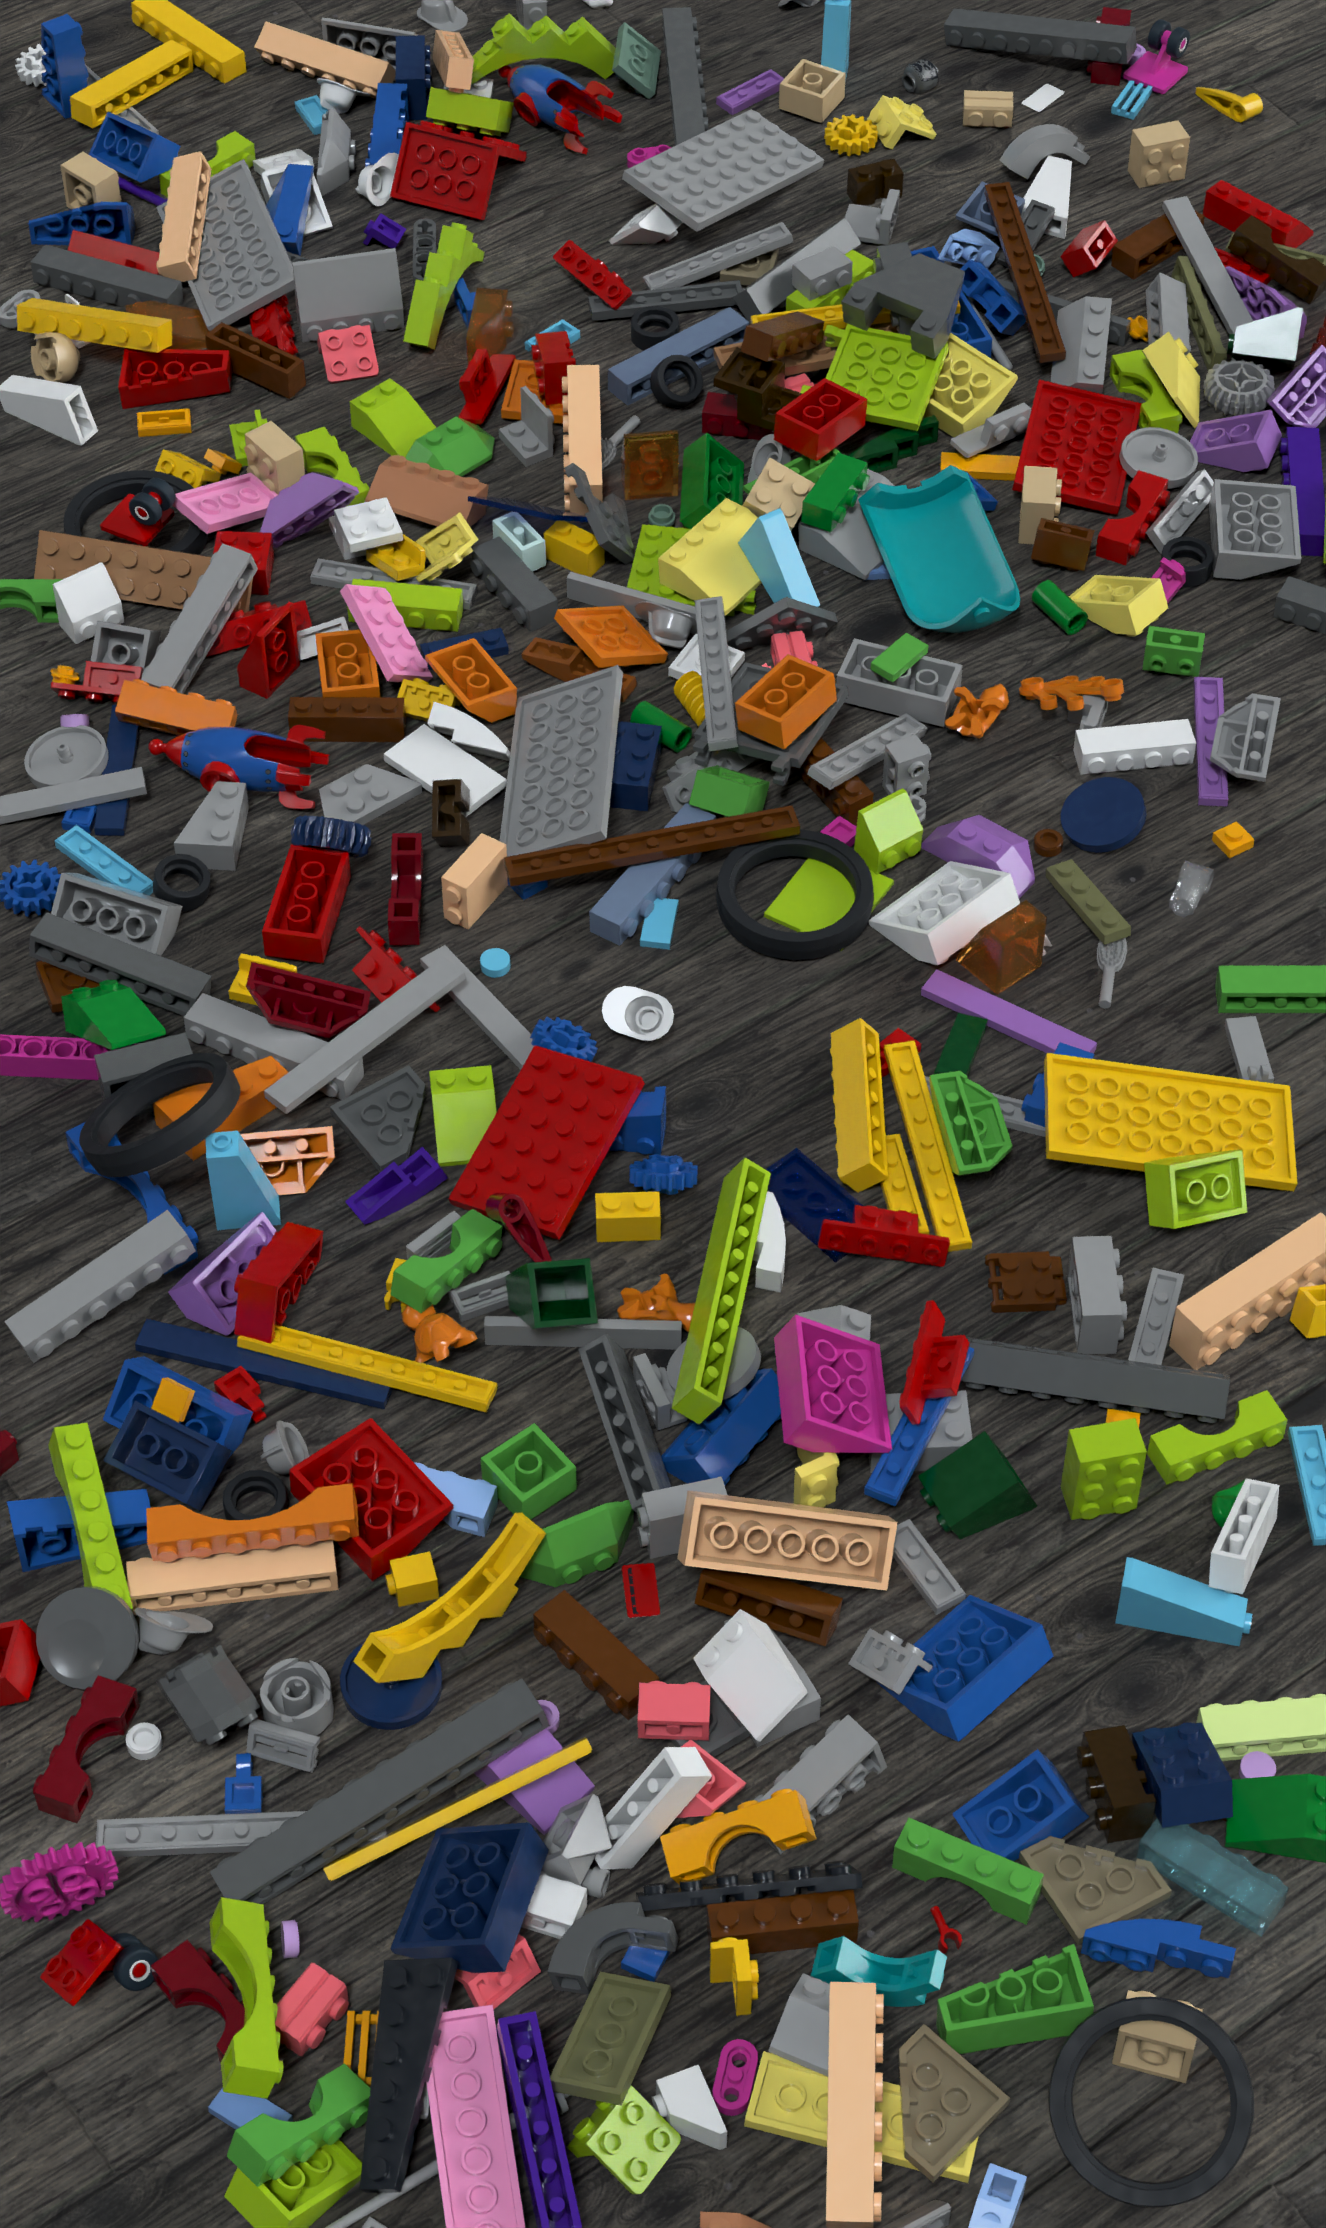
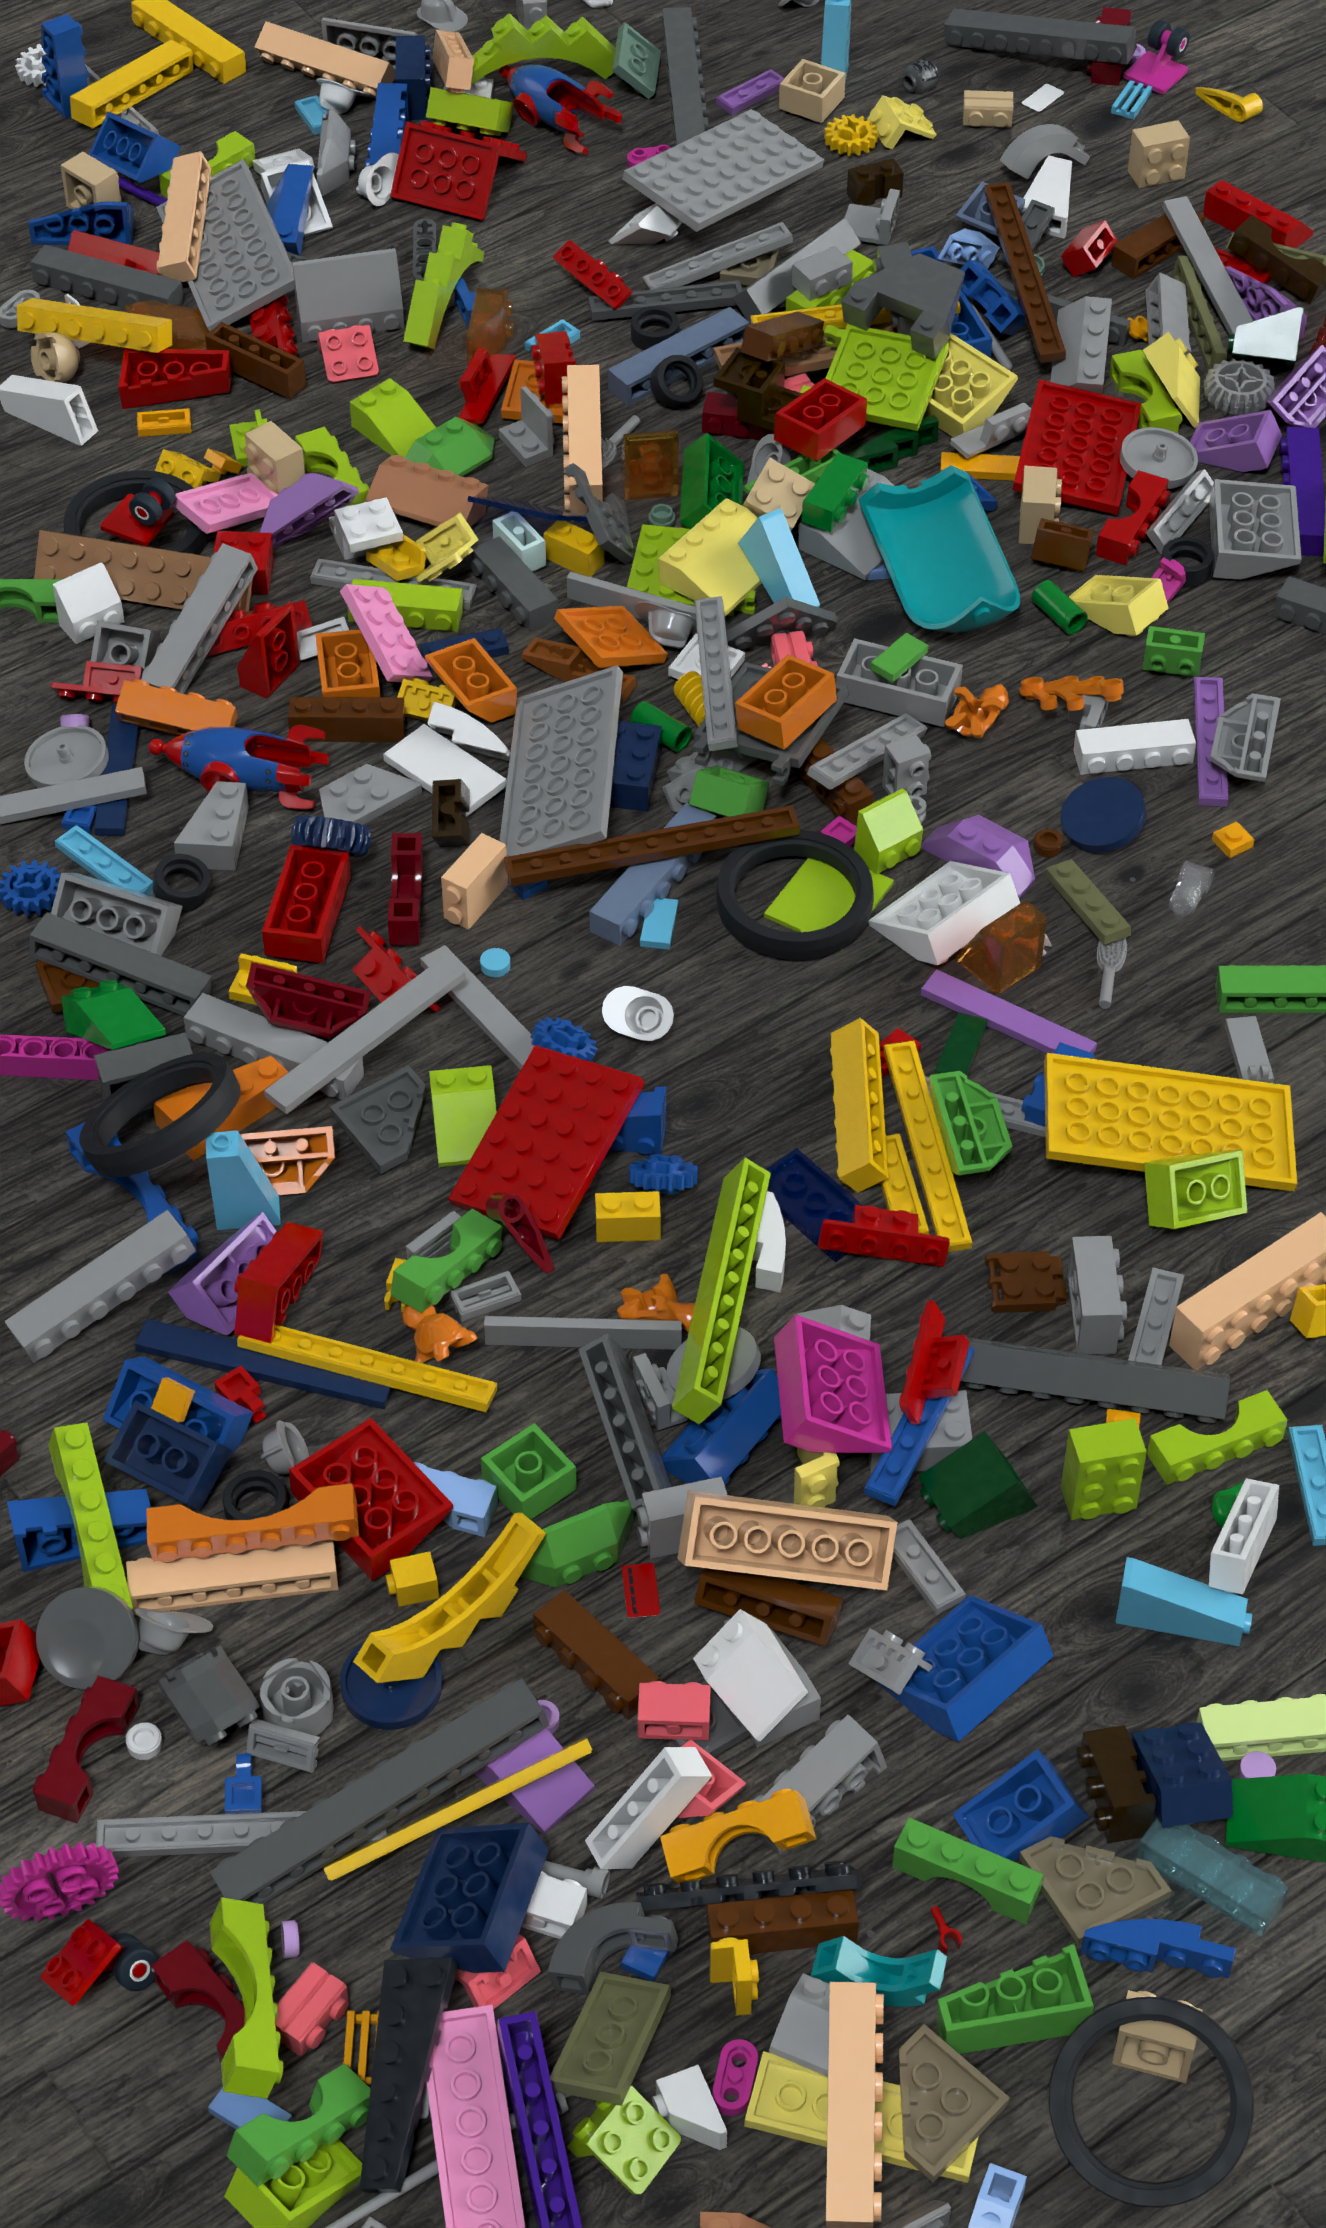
light orange plate [50,665,80,684] -> none
dark purple slope [345,1147,448,1225] -> none
dark purple bracket [363,213,406,249] -> none
dark green slope [505,1258,598,1329] -> none
light grey slope [542,1793,612,1885] -> none

